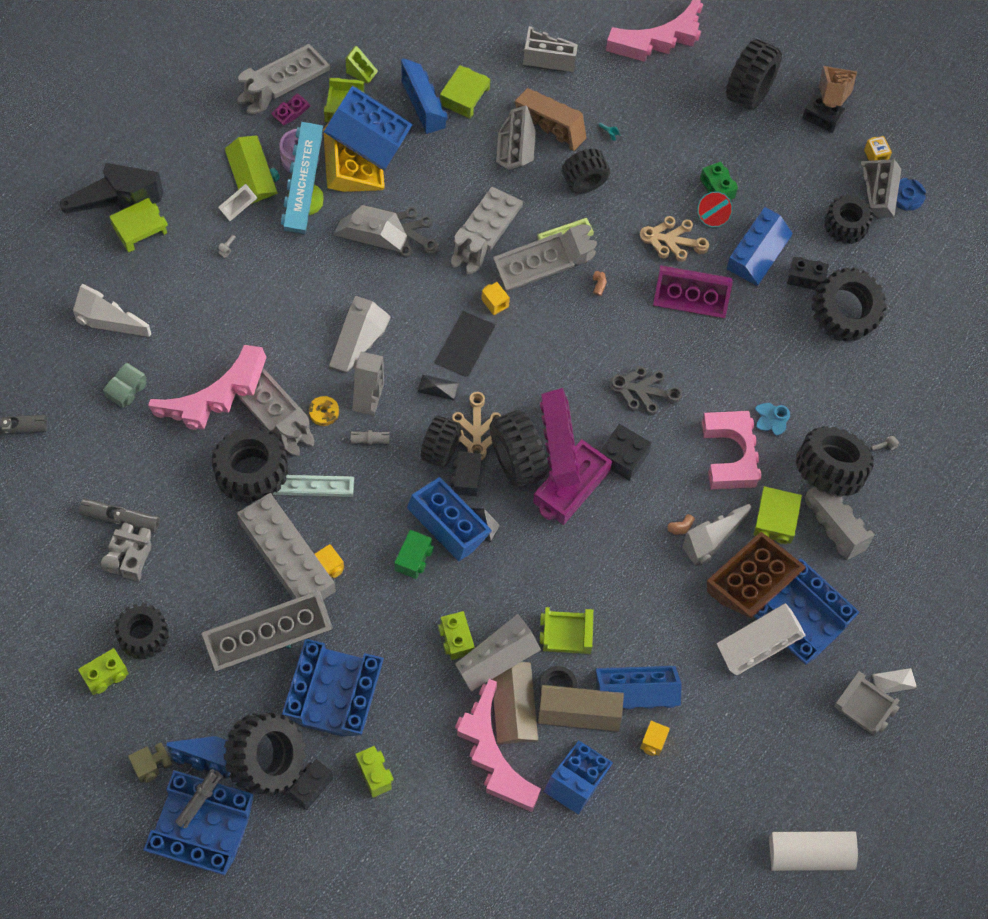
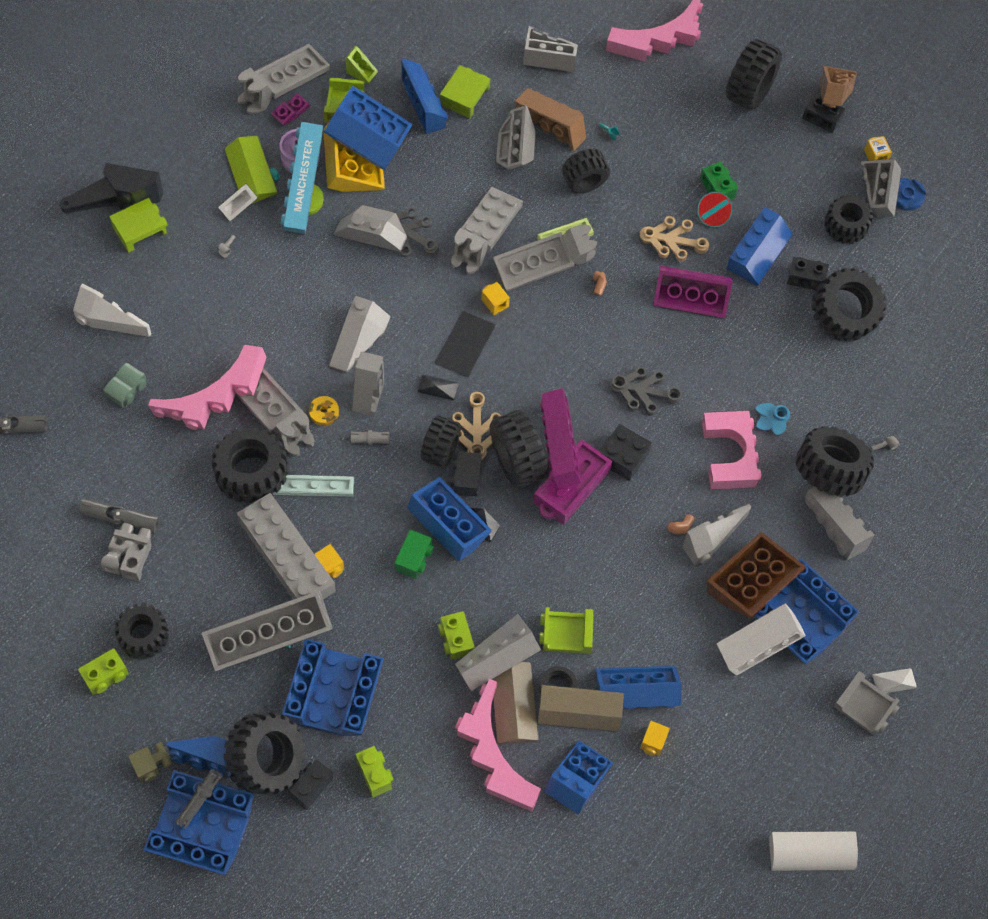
lime panel [753,486,802,544] -> none

